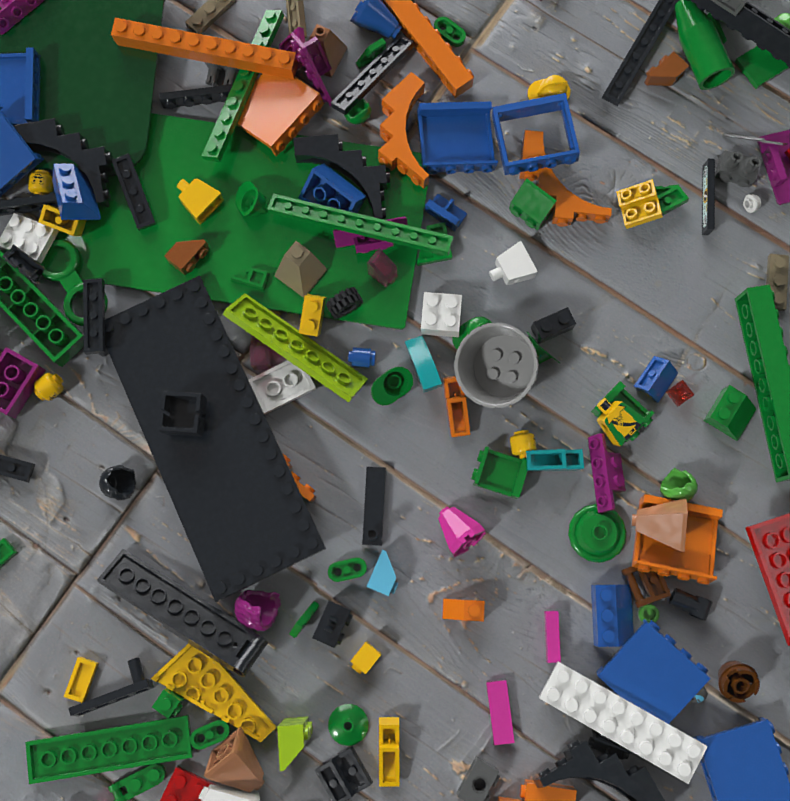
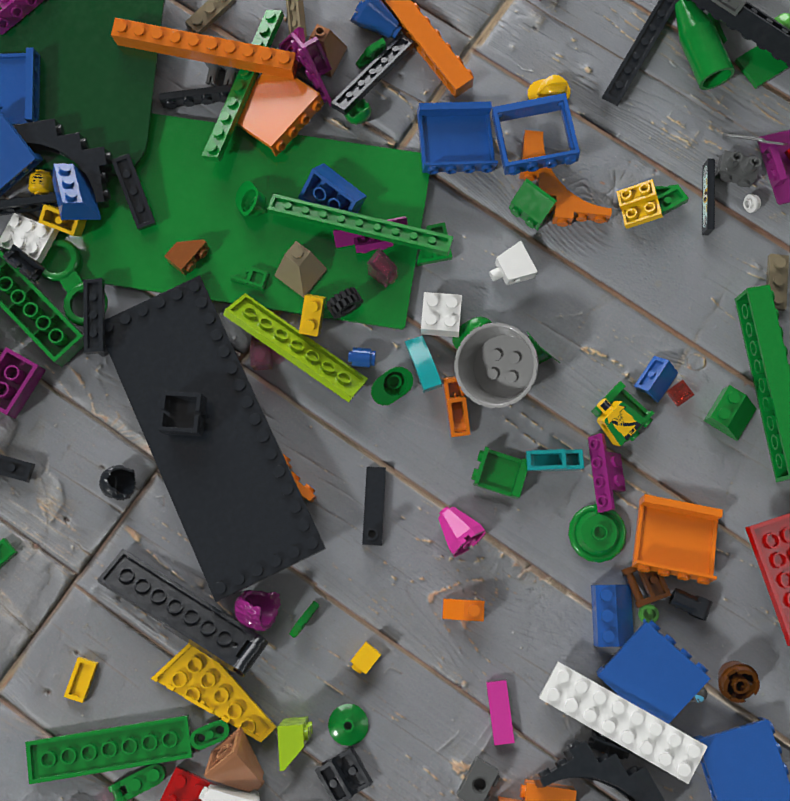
yellow head [34,373,64,401] -> none
black piece [69,658,154,717] -> none
green brick [152,688,185,719] -> none
yellow torso [177,178,224,225] -> none
white plate [248,360,316,415] -> none
black arch [293,134,390,219] -> none
black brick [312,600,353,648] -> none
green plate [328,558,367,582] -> none
medium azure slope [367,550,398,596] -> none
orange arch [378,72,429,189] -> none
yellow slope [379,717,400,787] -> none
blue panel [425,194,467,232] -> none
green plate [434,17,466,47] -> none
yellow head [510,430,537,459] -> none
black brick [531,307,576,344] -> none
dark pink piece [544,611,561,663] -> none
nougat slope [632,499,688,552] -> none
dark orange slope [644,51,689,86] -> none
bright green hair [660,468,698,502] -> none

